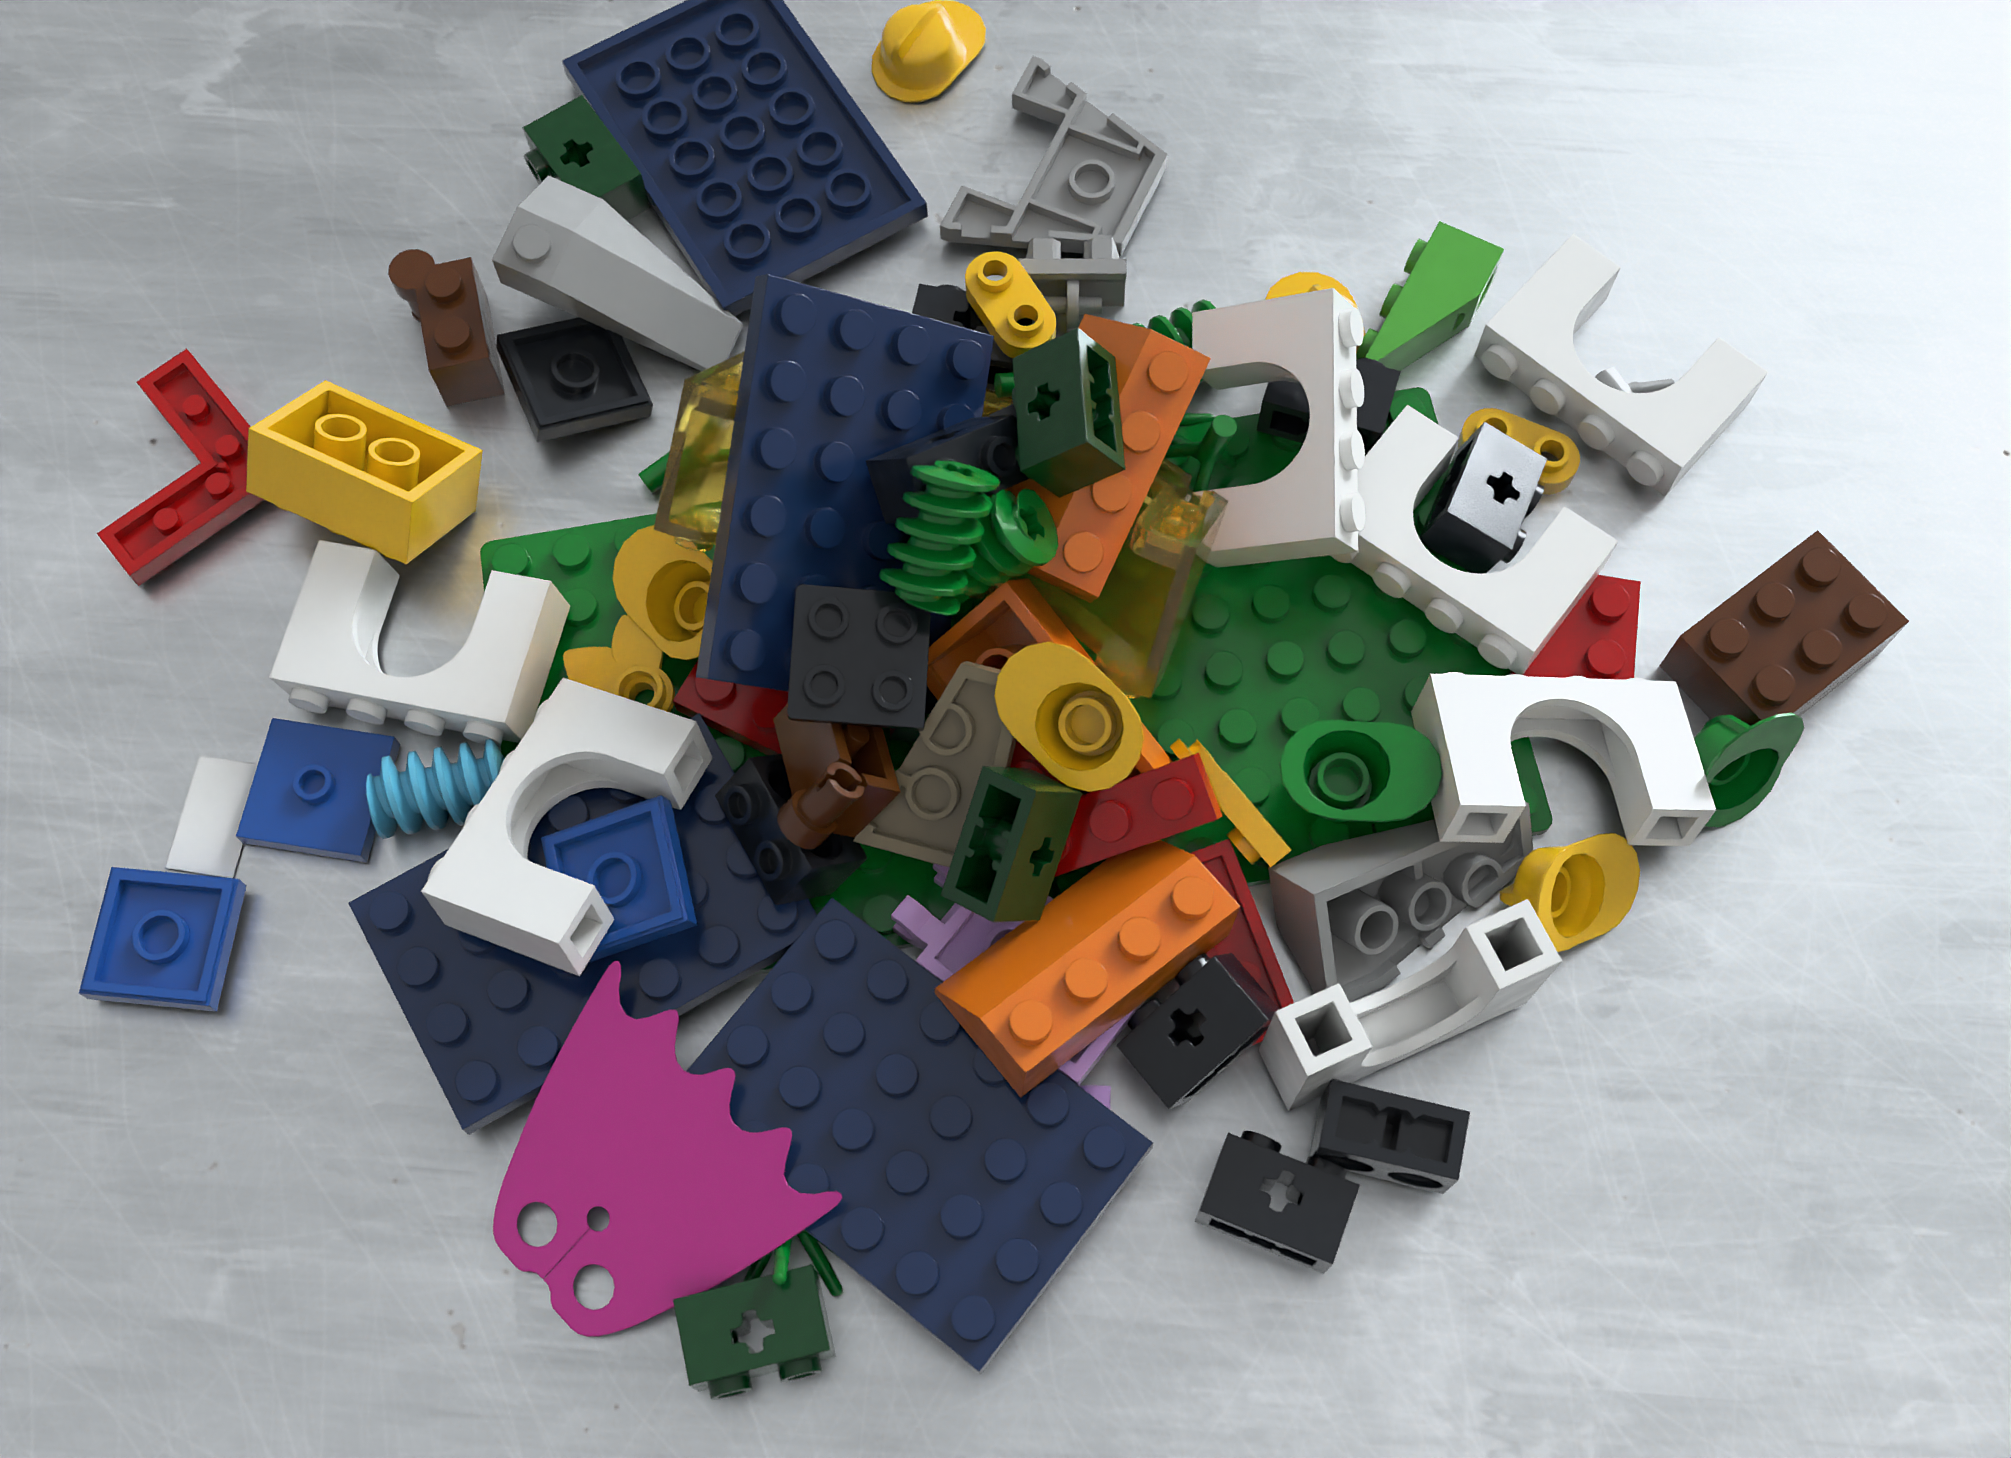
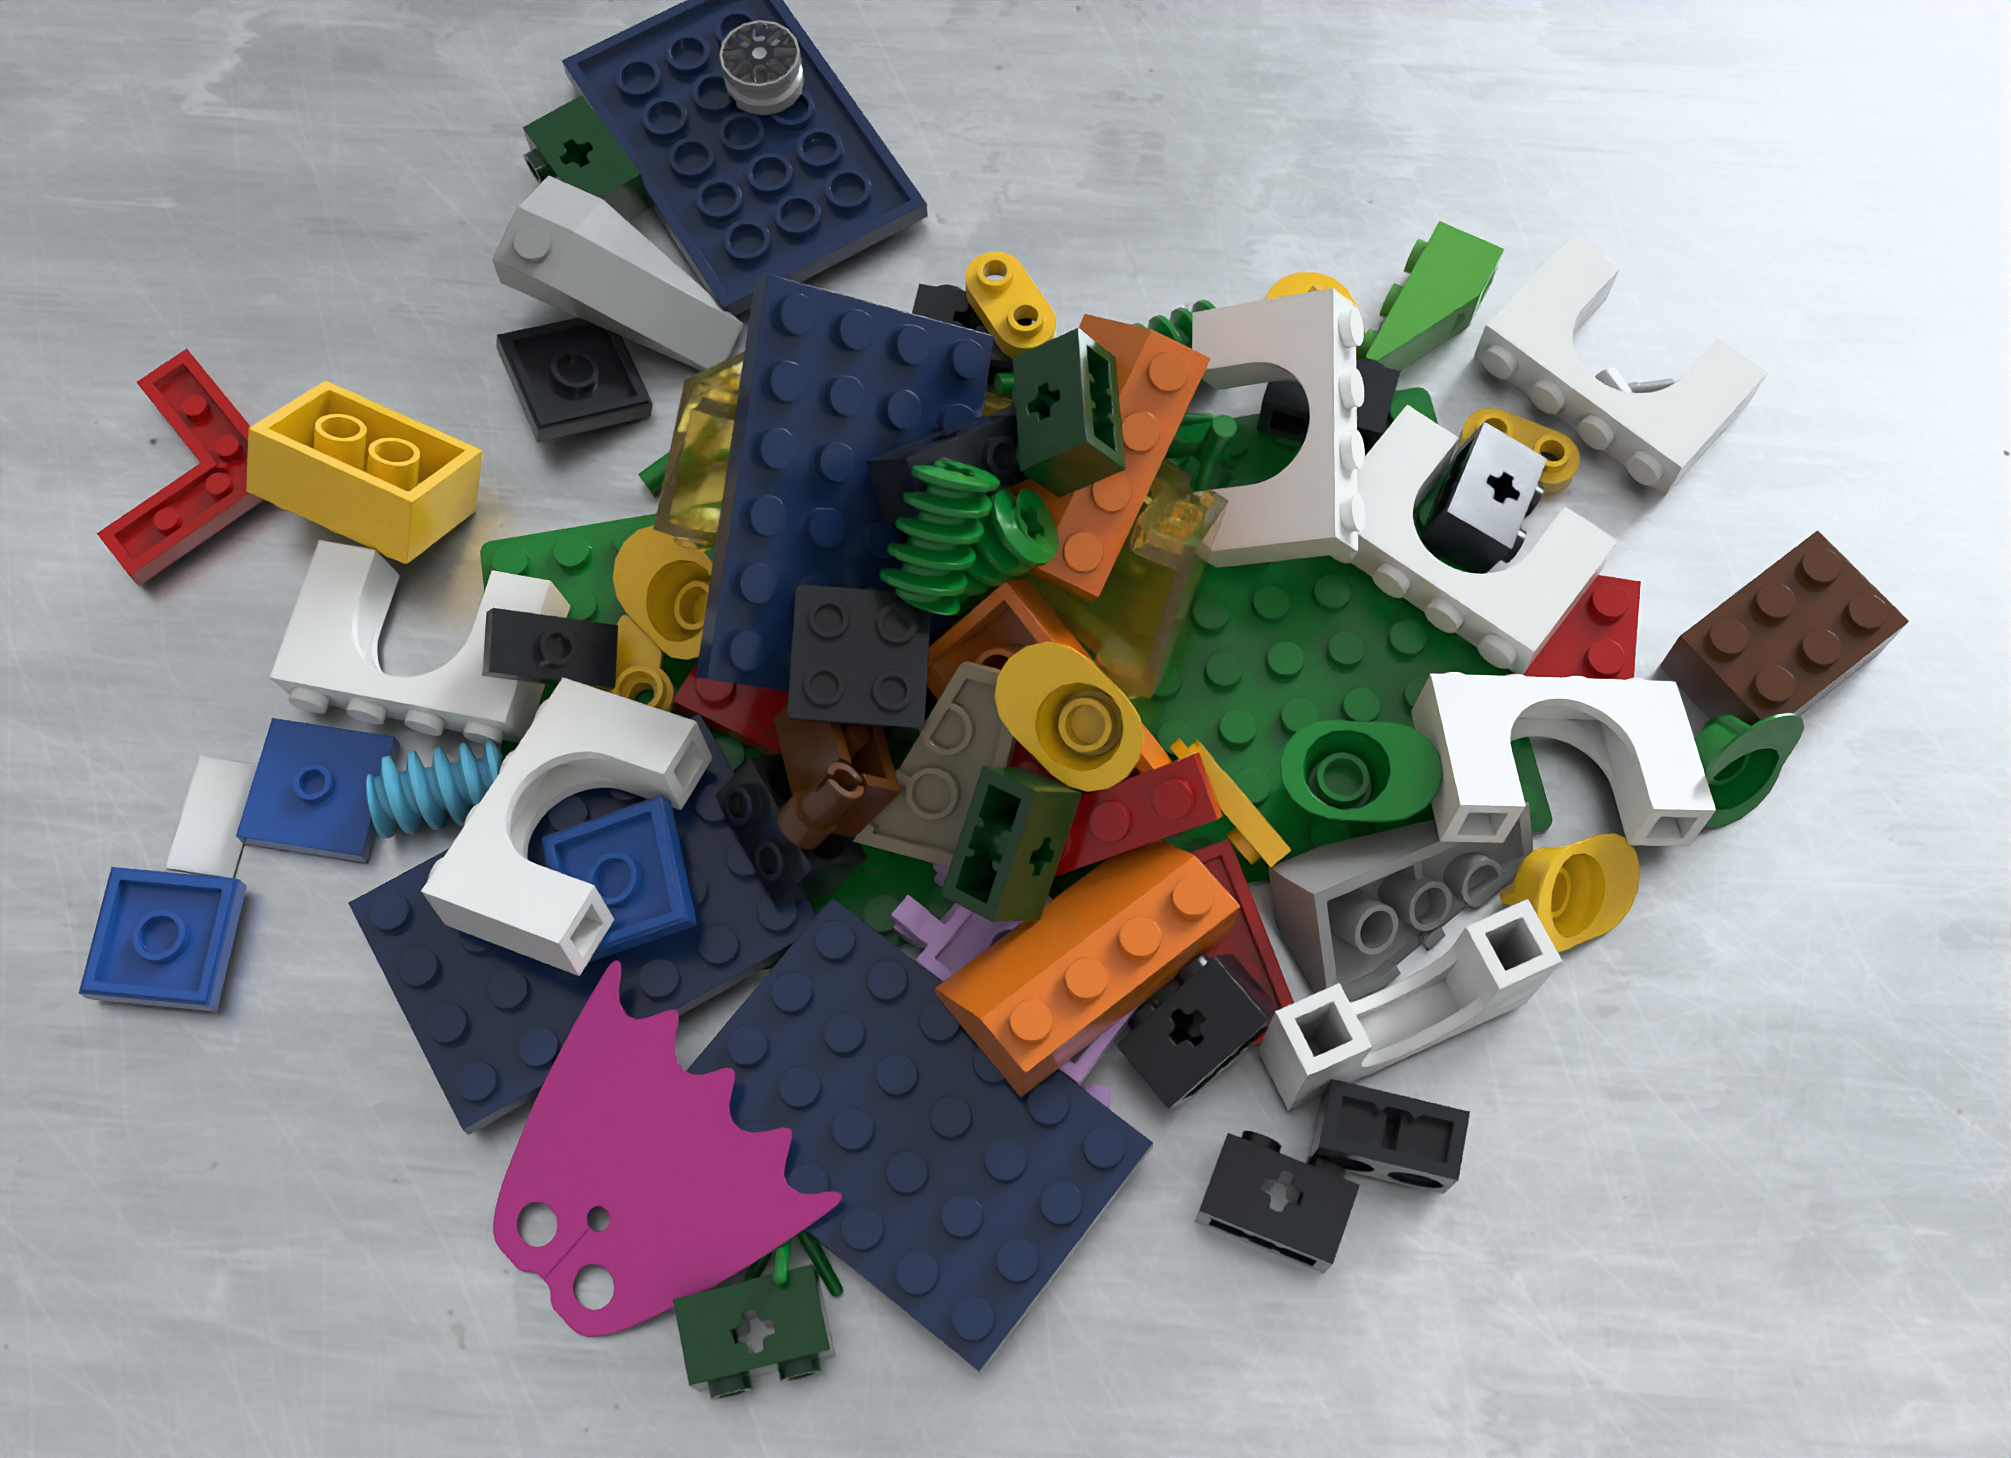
reddish brown hinge [388,249,505,407] -> none
yellow piece [871,0,986,103] -> none
light grey wing [940,56,1168,257] -> none
light grey hips [1020,238,1127,331] -> none
none -> black plate [482,608,618,692]
none -> light grey wheel [719,20,804,115]

